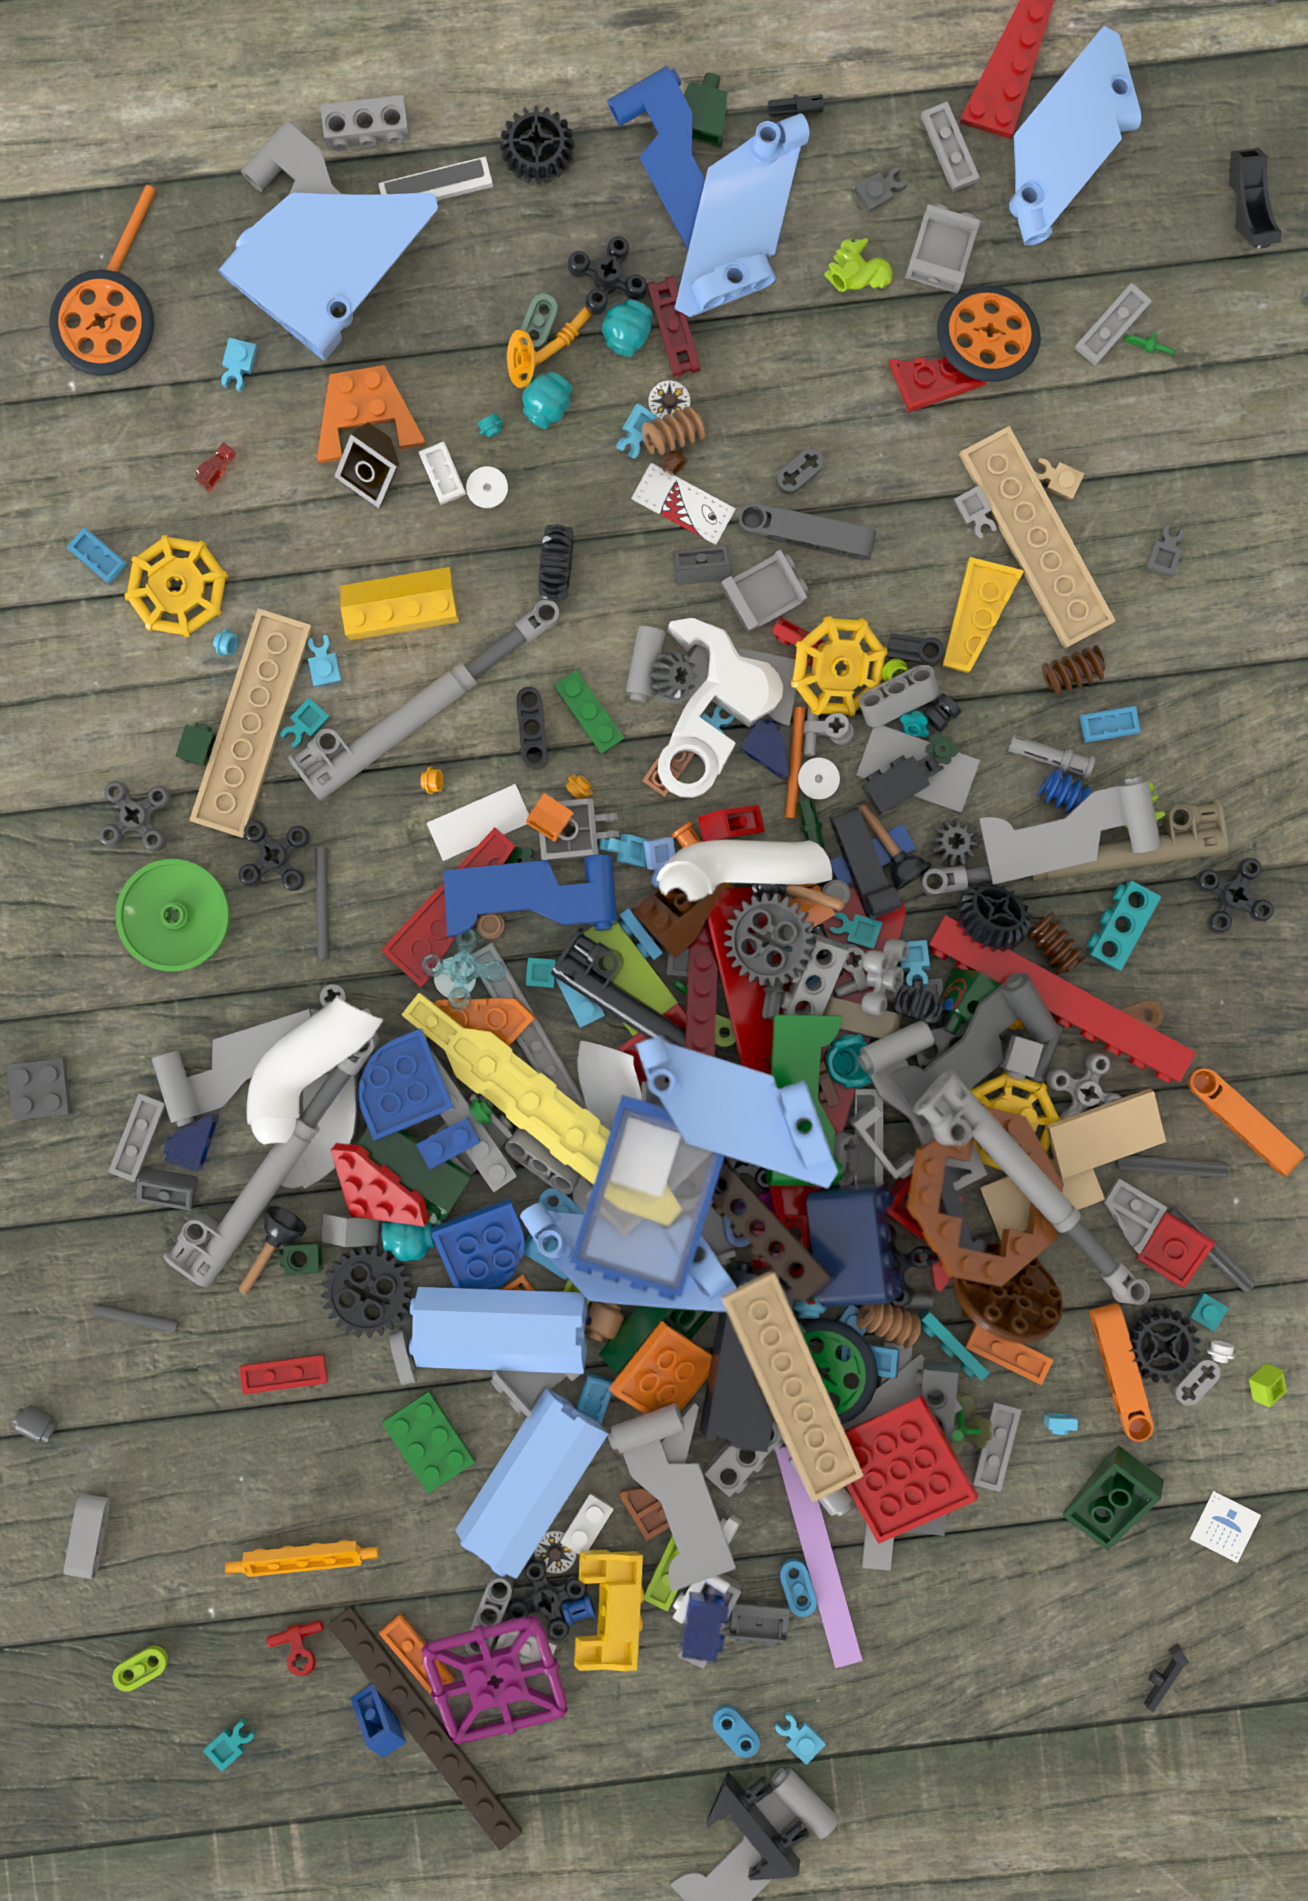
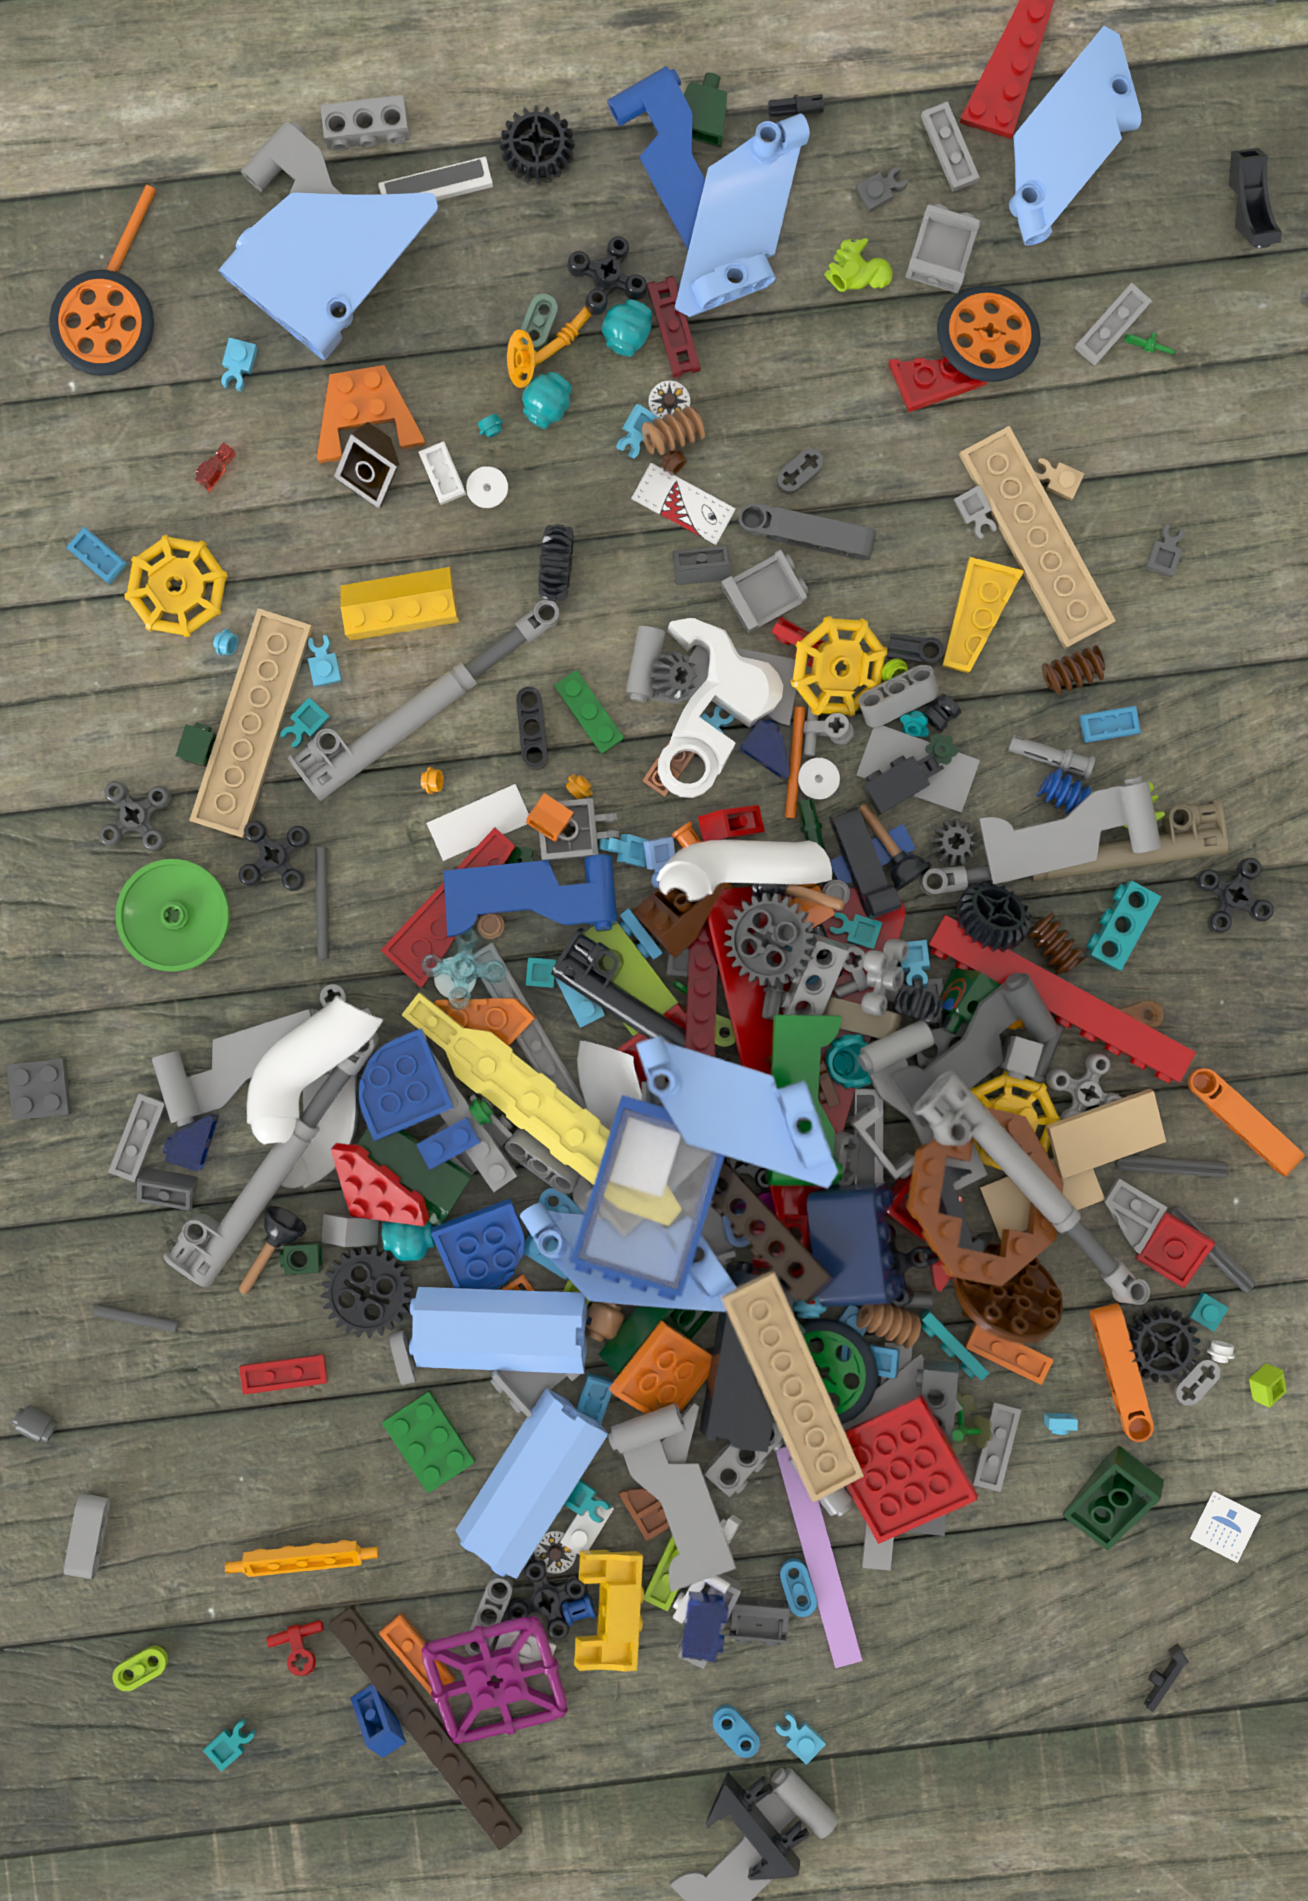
none -> teal plate [564,1478,612,1523]

